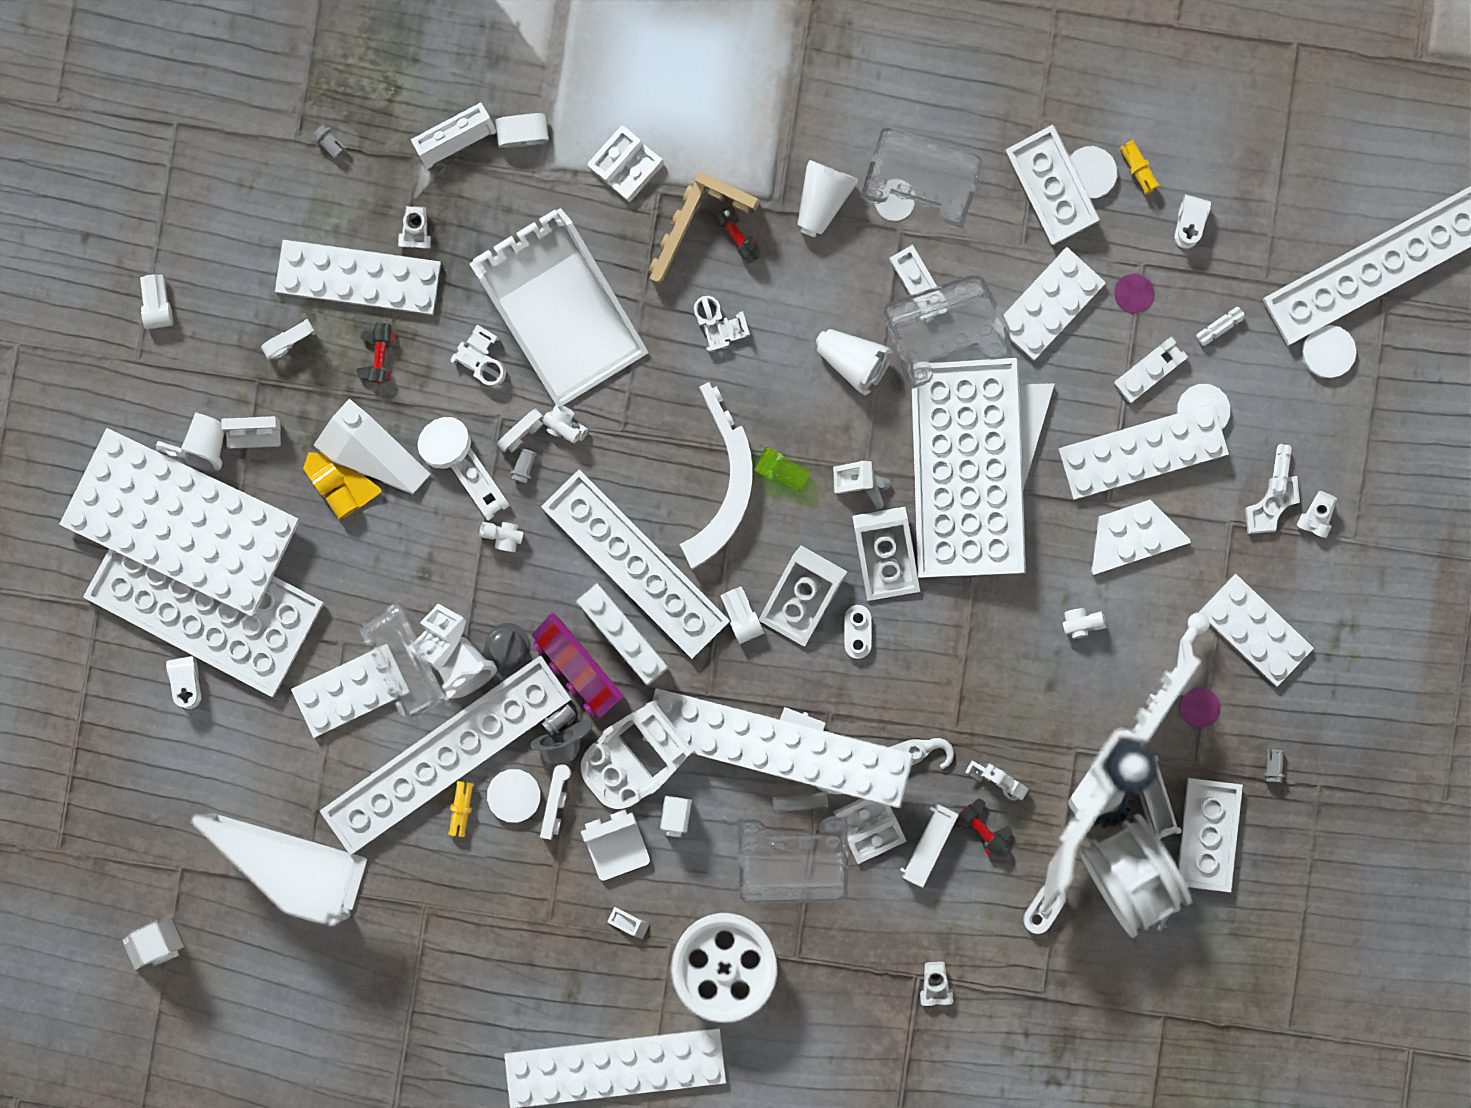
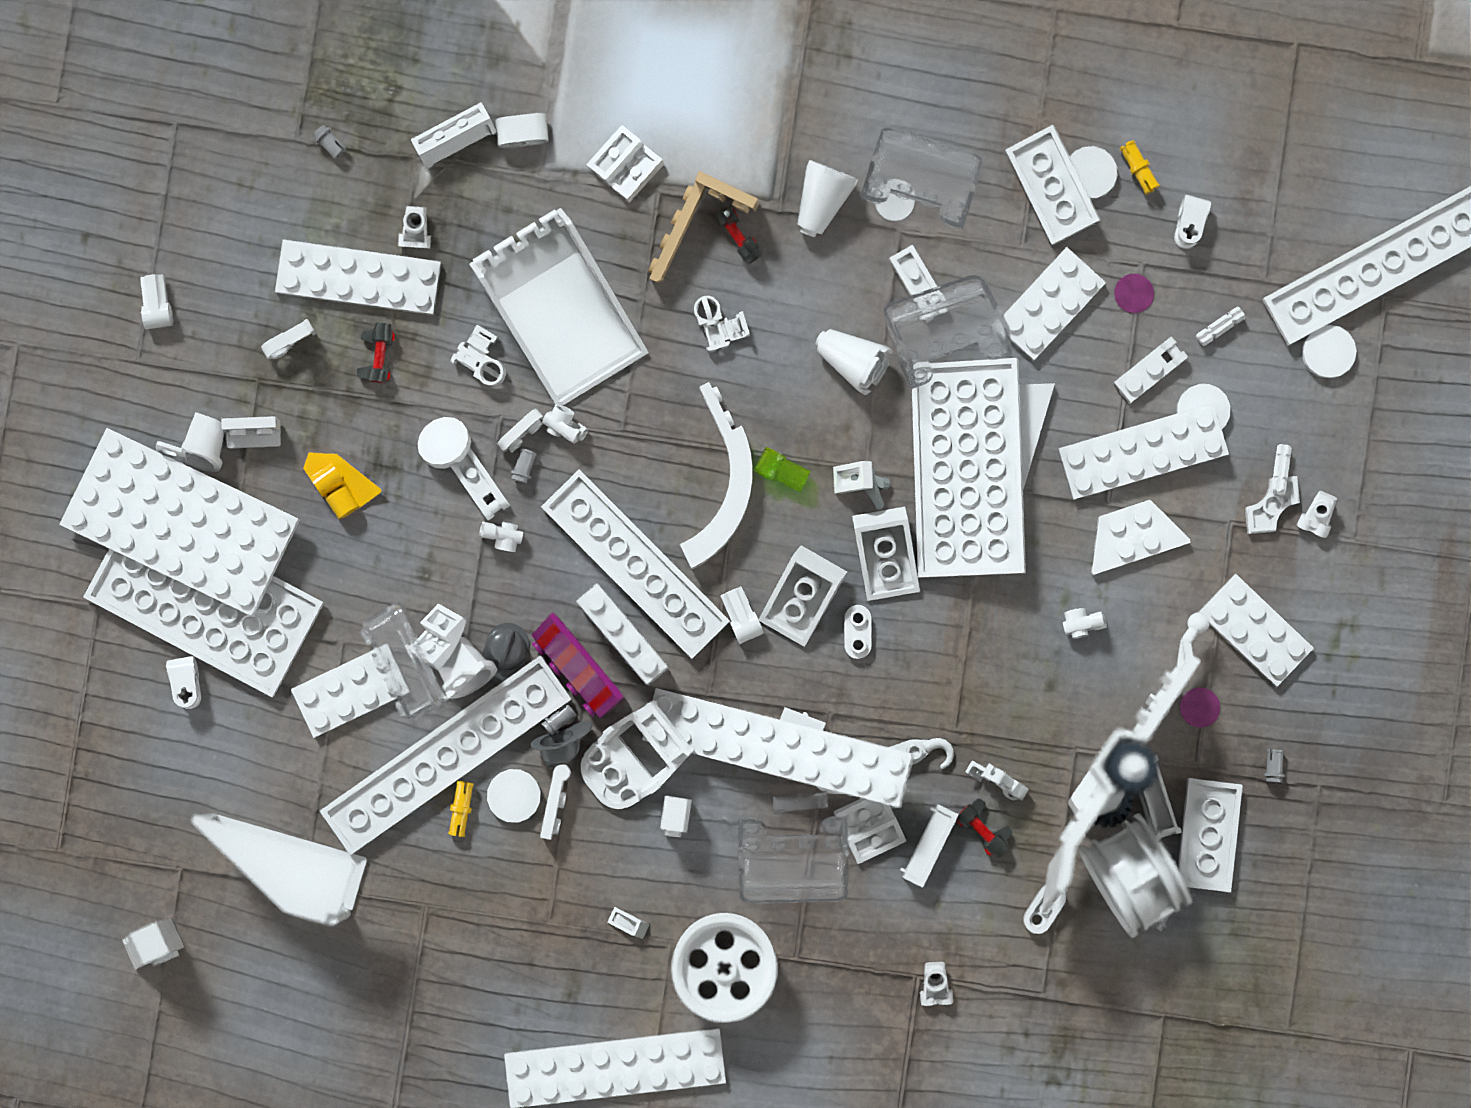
white wedge [314,399,430,495] -> none
white bracket [581,810,650,880] -> none

